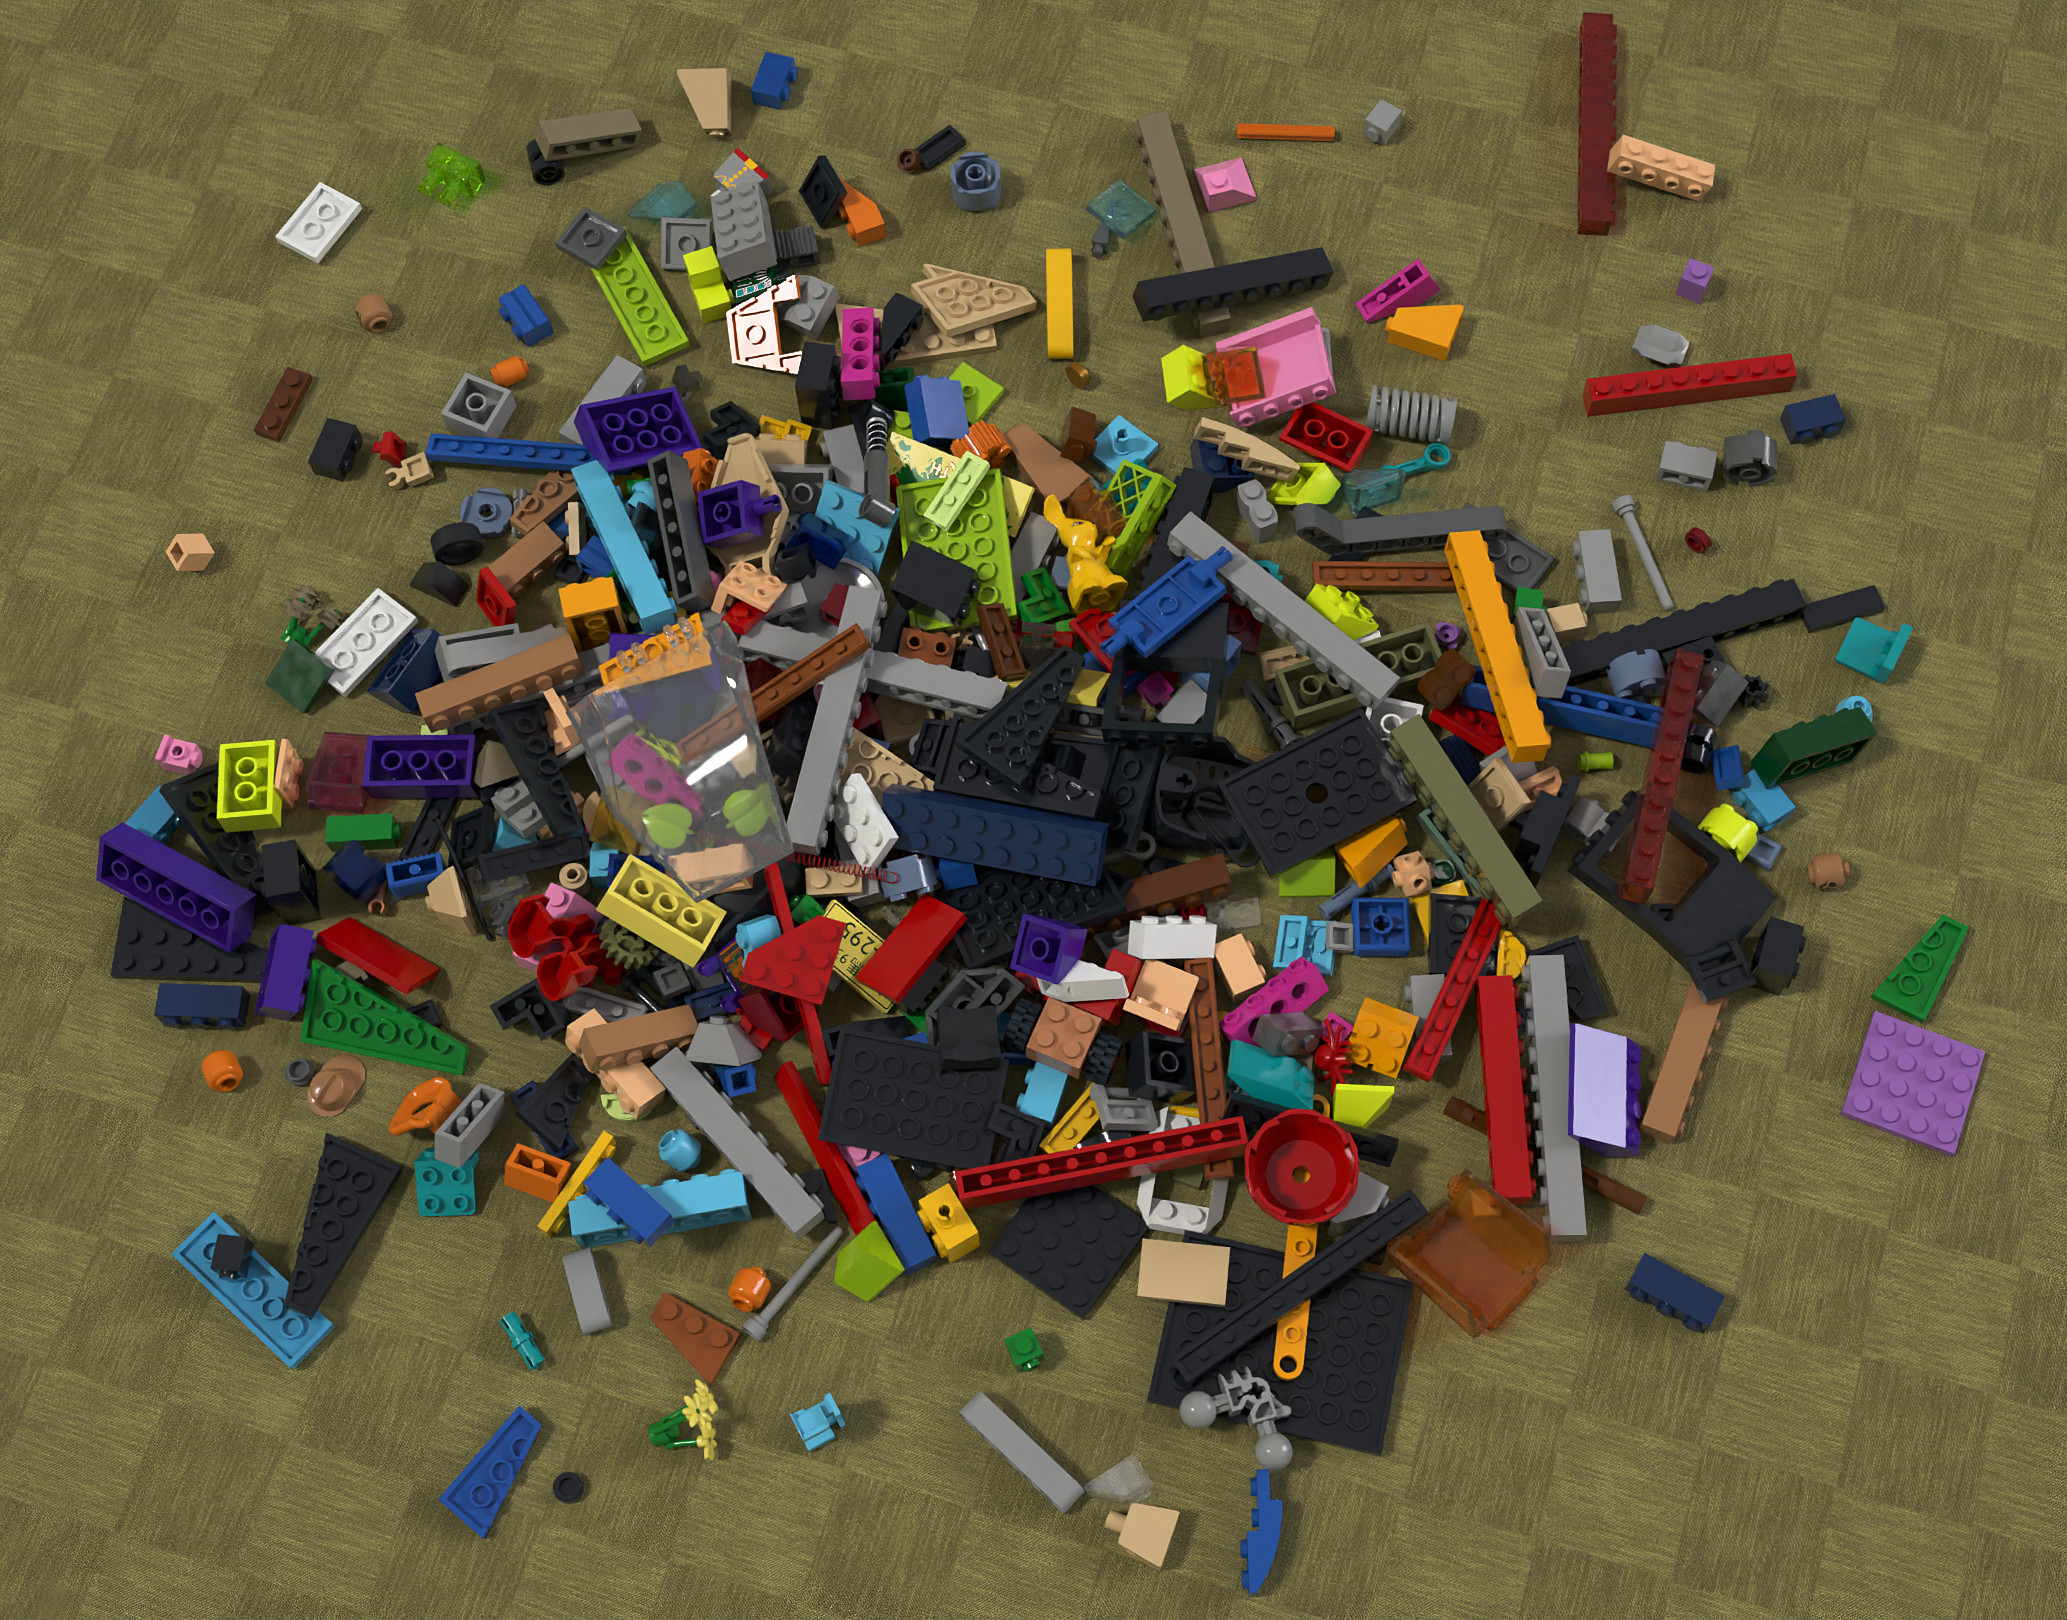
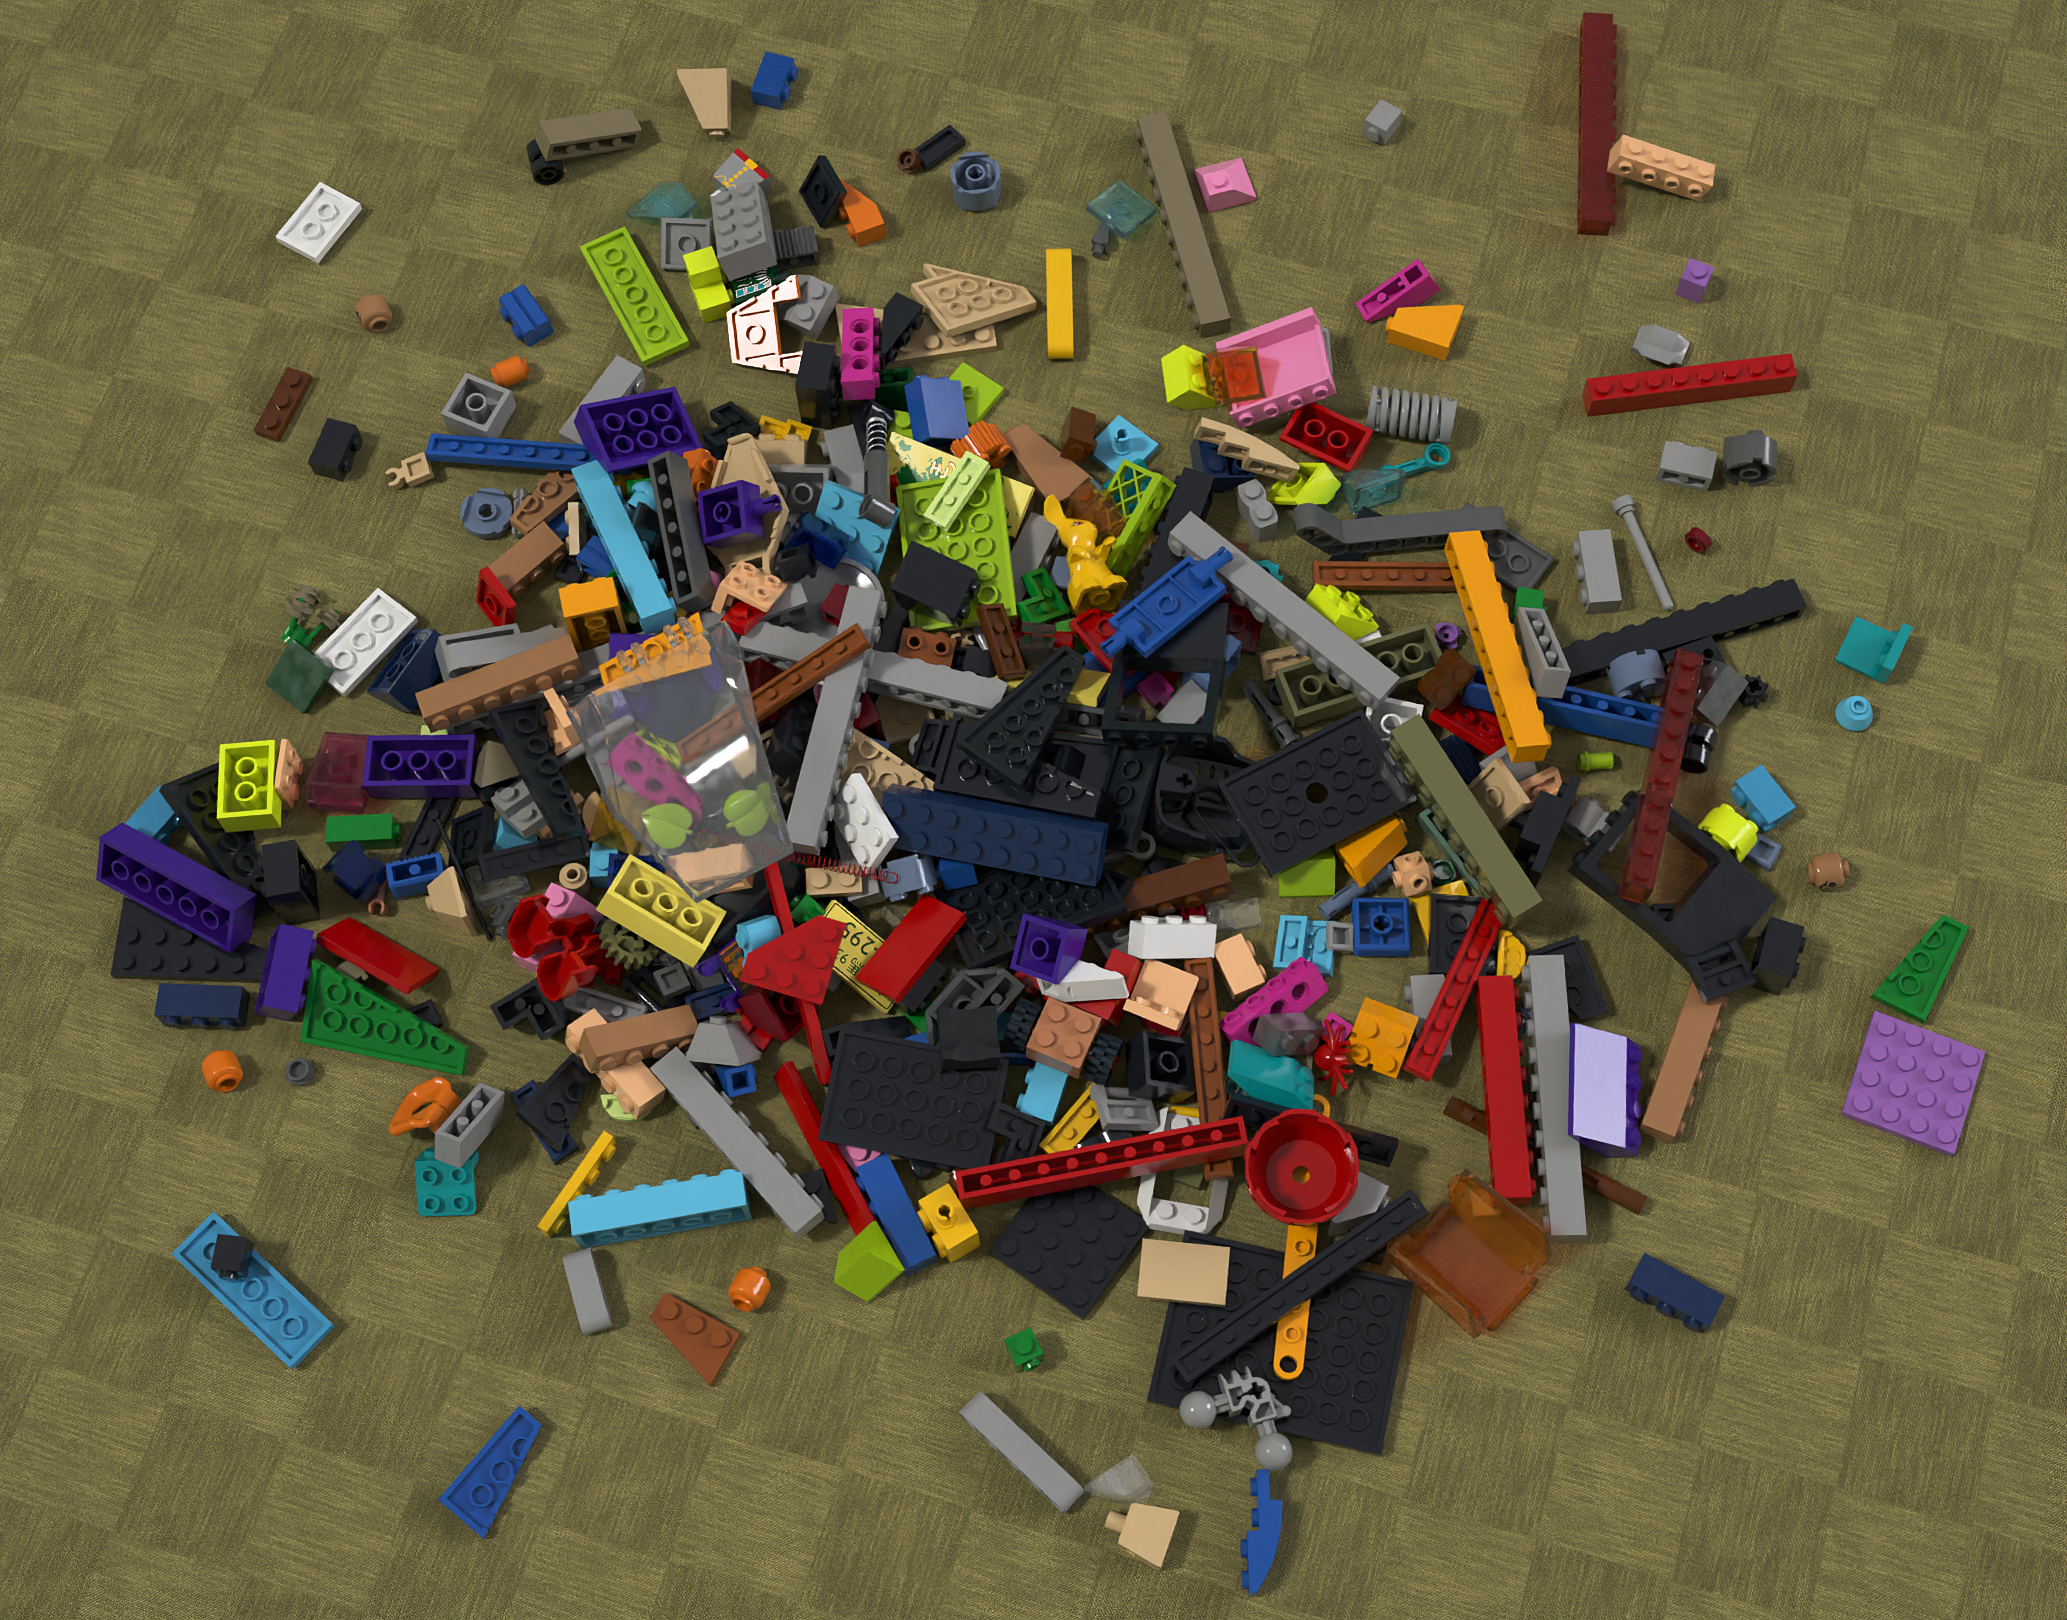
bright pink brick [155,734,203,775] -> none
light nougat brick [166,533,215,571] -> none
black wing [284,1132,402,1320] -> none
medium nougat piece [307,1055,366,1117] -> none
red tile [373,431,407,467] -> none
black slope [410,561,469,607] -> none
clear neon green brick [417,143,486,207] -> none
black tyre [430,522,484,566] -> none
teal pin [499,1311,546,1371] -> none
orange brick [504,1143,571,1203] -> none
black tile [553,1472,584,1504] -> none
dark grey plate [555,207,627,271] -> none
blue brick [583,1157,674,1247] -> none
plant [648,1379,718,1460] -> none
medium azure head [658,1129,701,1172] -> none
clear smoke tile [671,365,703,402] -> none
light grey piece [742,1226,844,1342] -> none
medium azure piece [790,1393,846,1452] -> none
pearl gold tile [1066,362,1090,389] -> none
black brick [1132,247,1334,322] -> none
orange axle [1236,123,1335,141] -> none
neon yellow slope [1332,1084,1394,1129] -> none
tan brick [1546,603,1588,642] -> none
blue tile [1711,745,1745,791] -> none
dark green brick [1750,707,1877,789] -> none
dark blue brick [1780,394,1846,445] -> none
black tile [1801,585,1885,633] -> none

